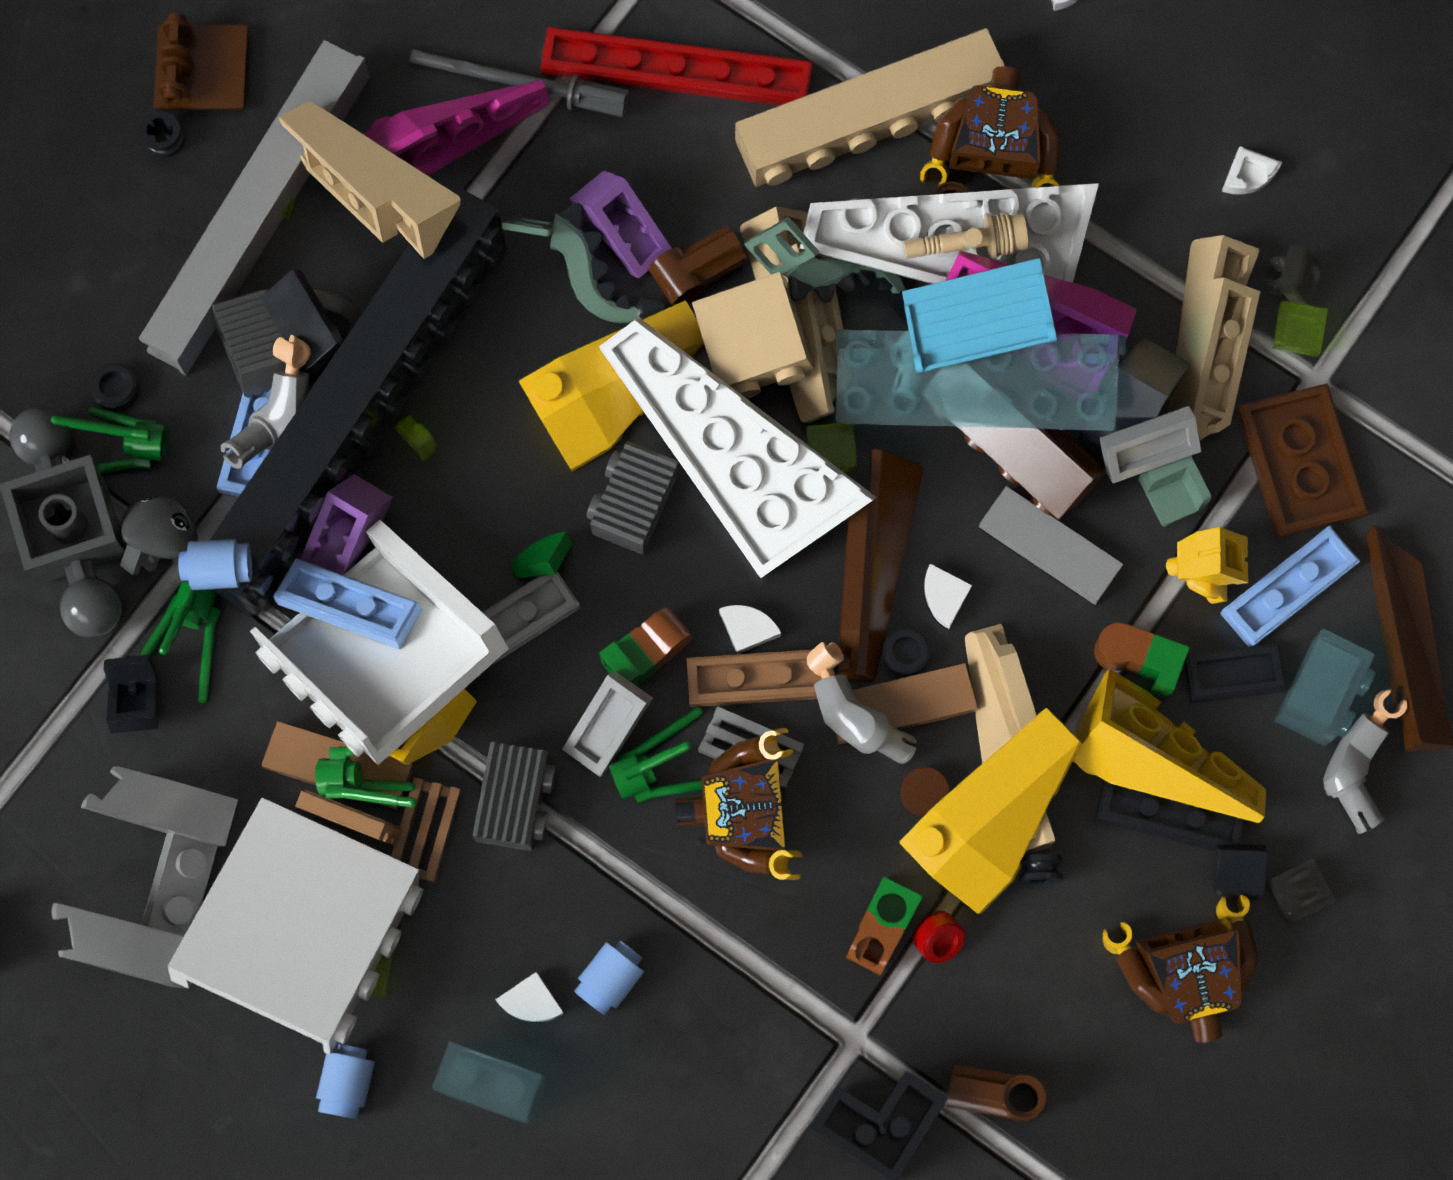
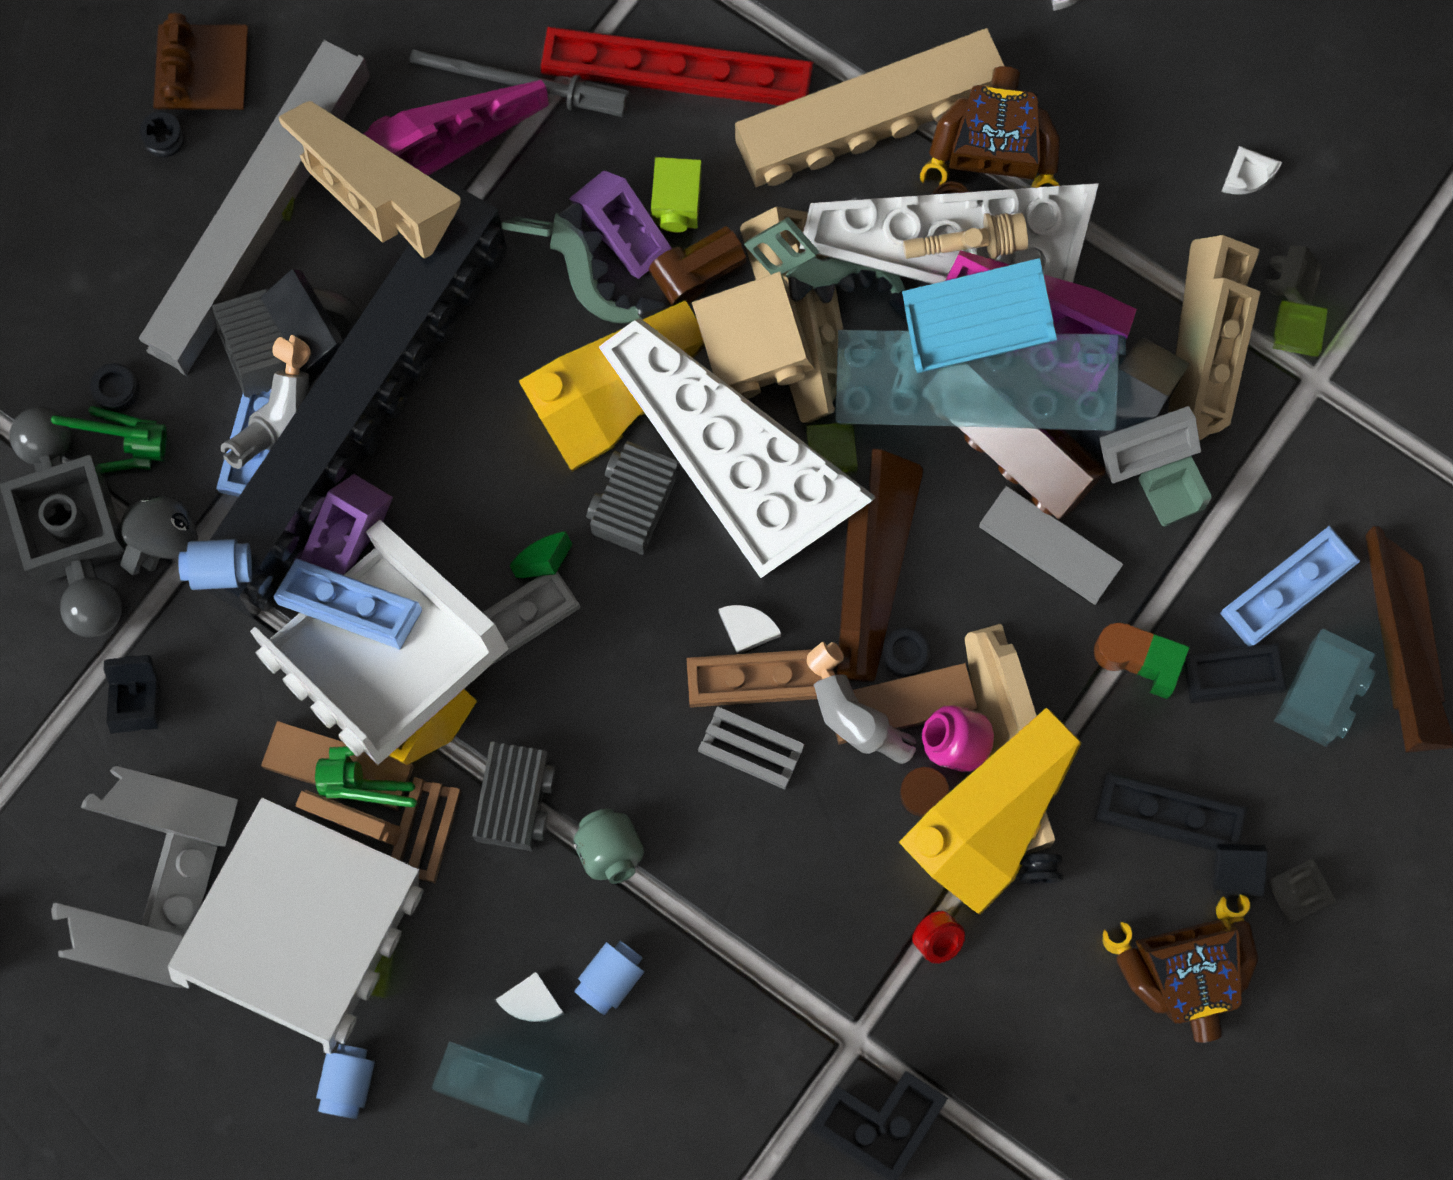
green plant [140,581,222,704] -> none
clear neon green tile [394,415,436,461] -> none
light grey tile [562,670,653,777] -> none
leg [599,606,693,687] -> none
green plant [609,707,703,804] -> none
torso [675,728,802,880] -> none
leg [846,877,923,976] -> none
white tile [924,564,972,629] -> none
reddish brown piece [946,1064,1046,1122] -> none
yellow wedge [1073,669,1266,823] -> none
yellow piece [1166,527,1248,604] -> none
reddish brown tile [1236,383,1369,539] -> none
light grey arm [1323,689,1407,834] -> none
none -> sand green head [574,808,644,884]
none -> lime brick [651,157,702,232]
none -> dark pink head [922,705,994,772]

